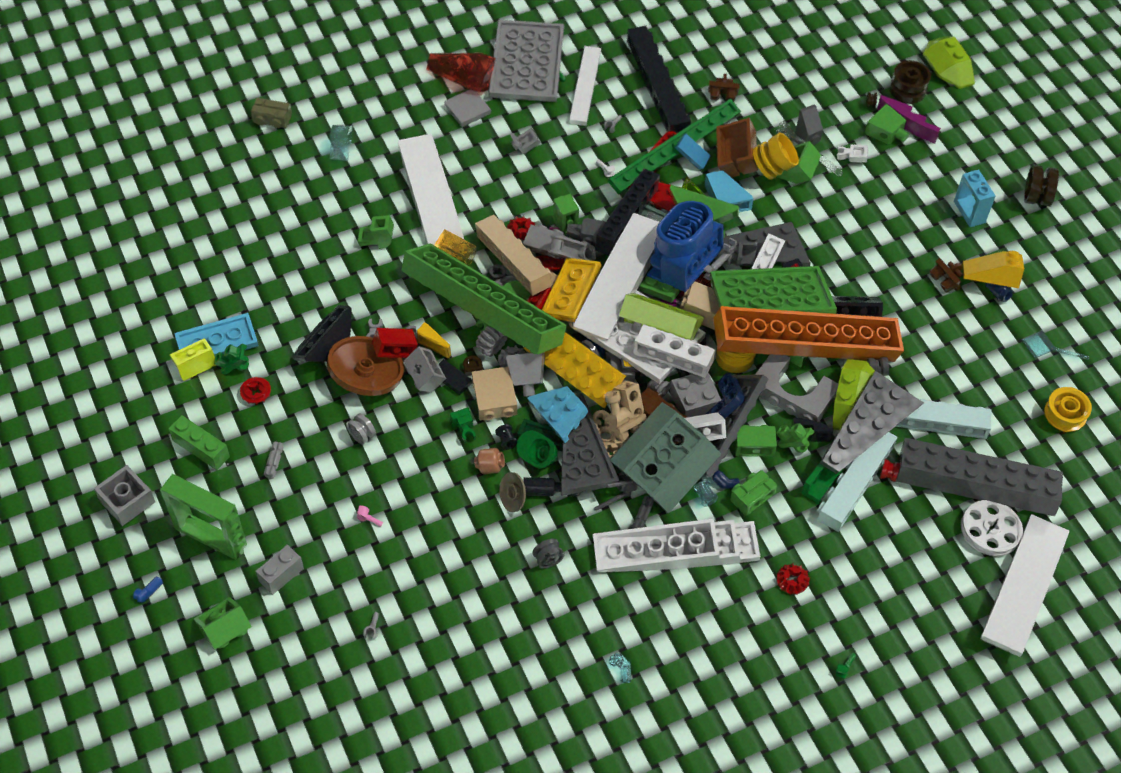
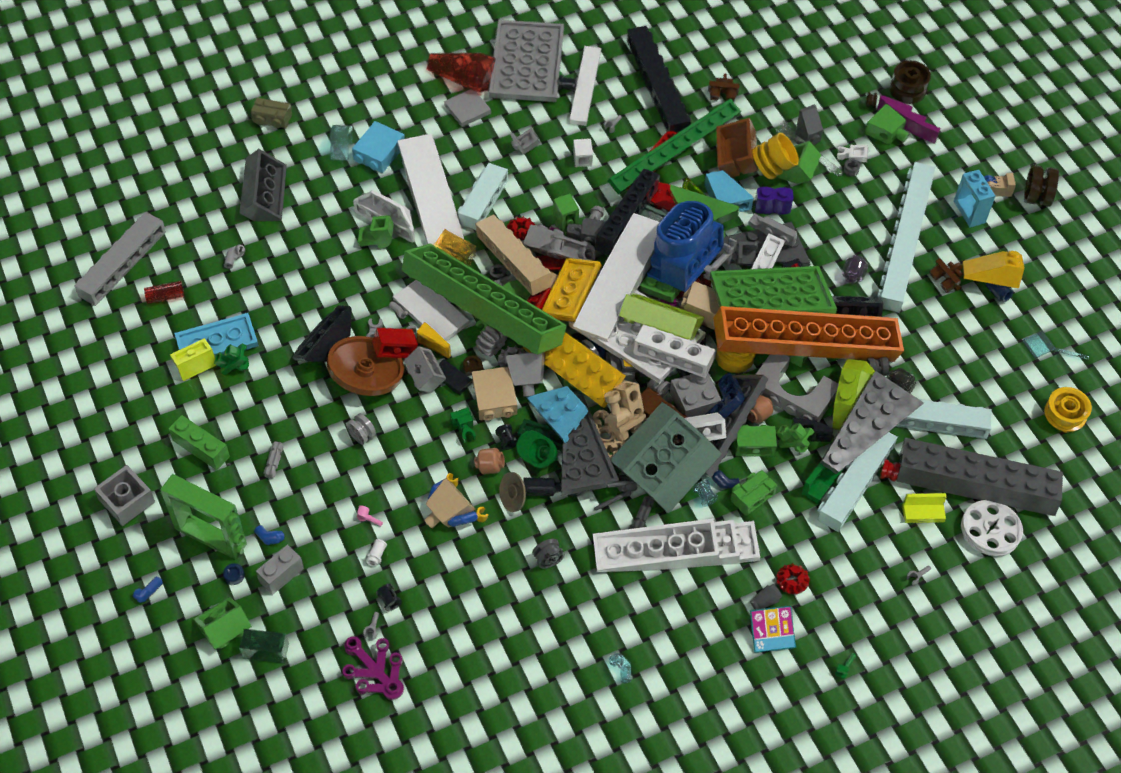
red gear [240,377,271,405] -> none
white hand [596,159,615,177] -> none
dark azure tile [675,134,711,170] -> none
lime wedge [923,36,975,89] -> none
white slope [980,514,1069,657] -> none
none -> light grey brick [74,212,166,306]
none -> clear red axle [144,281,185,304]
none -> dark blue tile [223,563,245,585]
none -> light grey arm [224,245,245,269]
none -> dark grey slope [240,149,287,221]
none -> clear green brick [240,629,289,663]
none -> blue arm [254,525,285,545]
none -> magenta plant [343,636,404,700]
none -> medium azure brick [352,121,405,173]
none -> white wedge [353,190,415,243]
none -> white pin [366,539,387,566]
none -> black bush [376,584,402,611]
none -> light grey piece [389,301,408,319]
none -> white tile [393,280,470,341]
none -> tan torso [425,473,488,529]
none -> light aqua brick [457,163,508,230]
none -> black bush [558,75,578,92]
none -> white brick [573,139,593,167]
none -> light grey pin [589,206,604,220]
none -> nougat head [747,395,773,424]
none -> light grey hinge [748,213,797,247]
none -> dark grey cone [750,584,782,610]
none -> piece [750,606,796,653]
none -> dark purple brick [755,187,793,215]
none -> head [842,255,868,284]
none -> dark grey bush [843,159,860,177]
none -> light aqua brick [877,162,935,313]
none -> clear smoke head [886,368,916,394]
none -> neon yellow panel [902,493,947,523]
none -> light grey hand [907,565,931,586]
none -> tan leg [981,173,1016,197]

